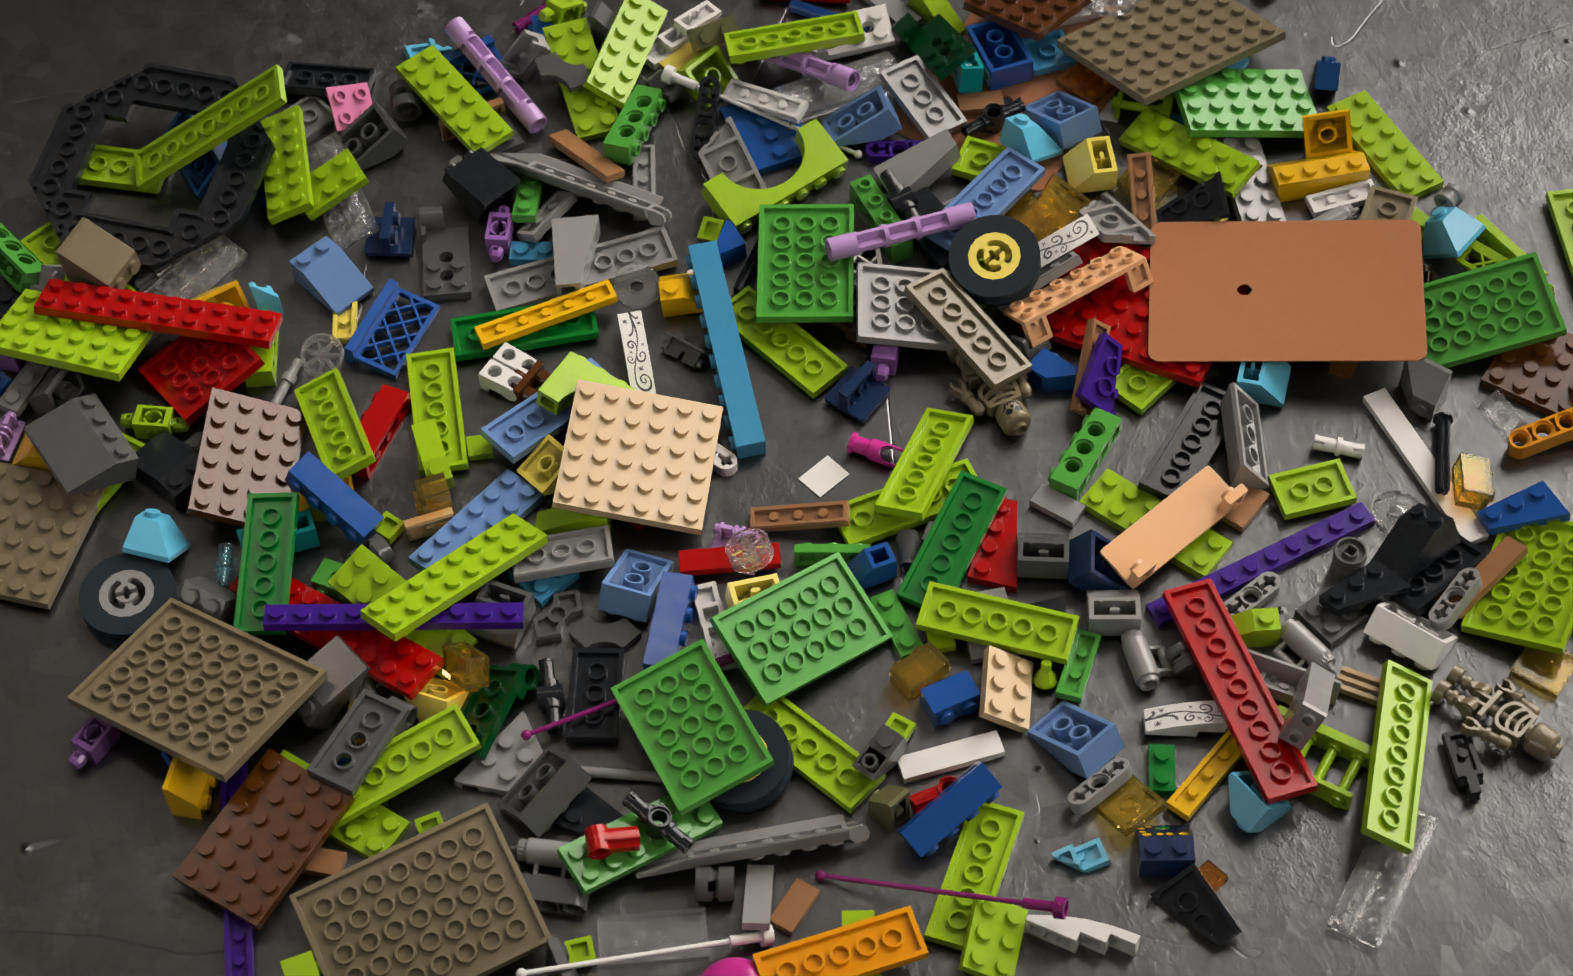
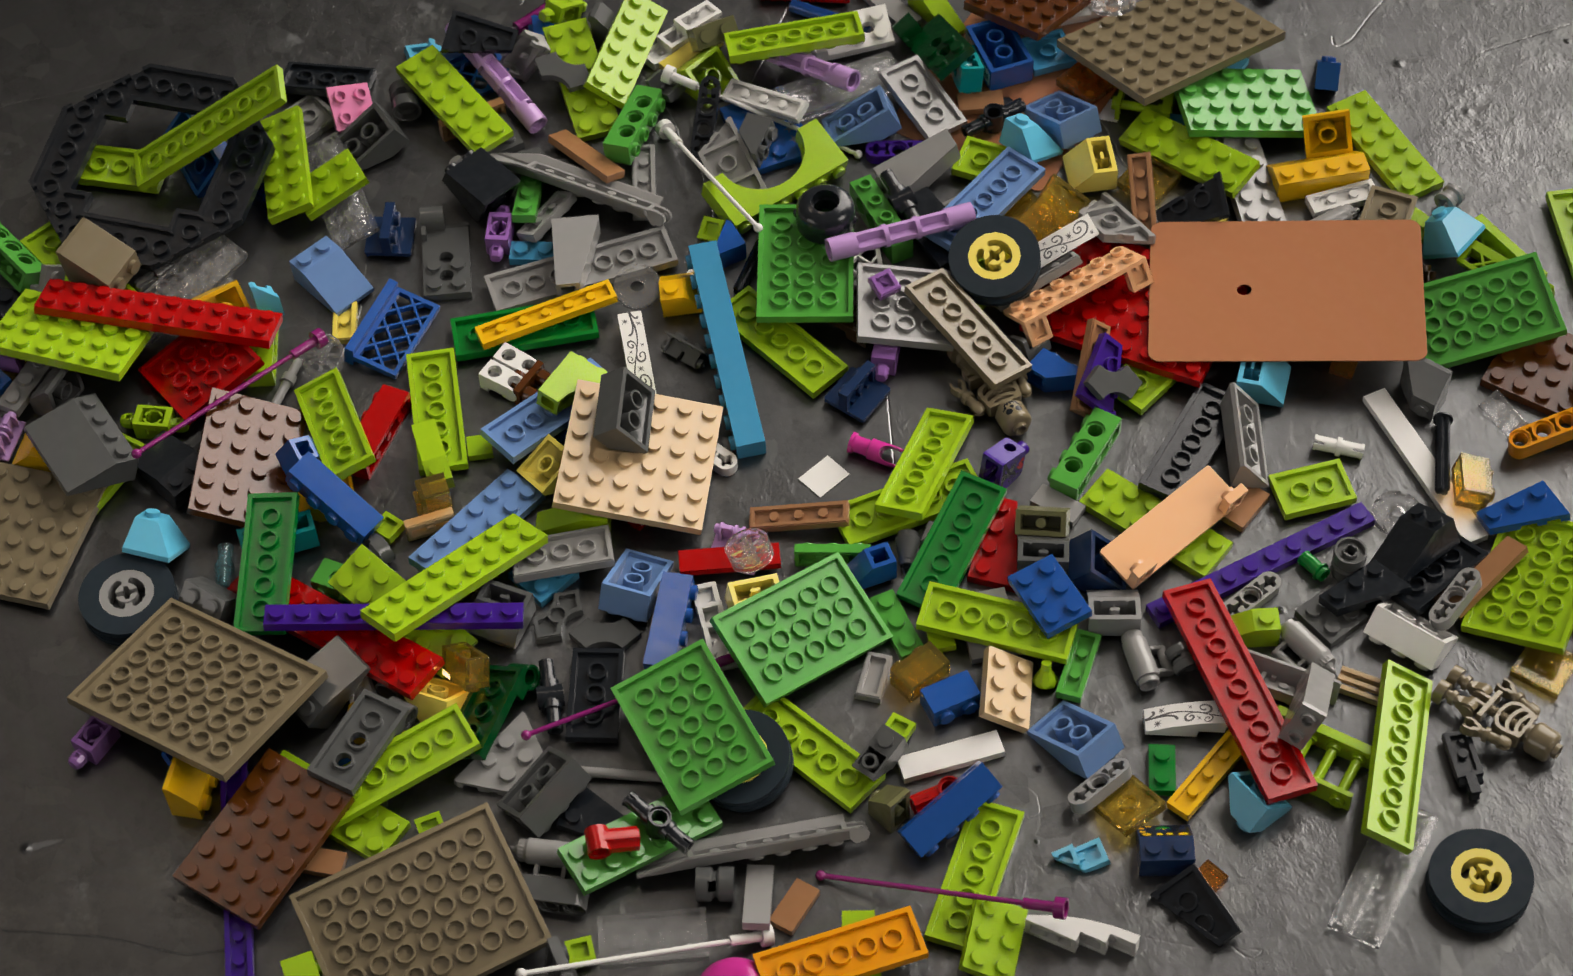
none -> magenta piece [131,328,329,459]
none -> blue slope [275,435,322,475]
none -> black wing [440,10,519,53]
none -> dark grey slope [593,366,655,454]
none -> white piece [655,119,763,232]
none -> dark grey slope [739,113,778,168]
none -> black piece [793,184,858,244]
none -> light grey tile [855,651,893,704]
none -> medium lavender tile [868,268,901,301]
none -> dark purple torso [979,438,1029,489]
none -> blue plate [1008,554,1092,639]
none -> olive brick [1015,505,1070,537]
none -> dark grey tile [1083,365,1143,401]
none -> green pin [1297,551,1330,582]
none -> black wheel [1425,829,1534,933]

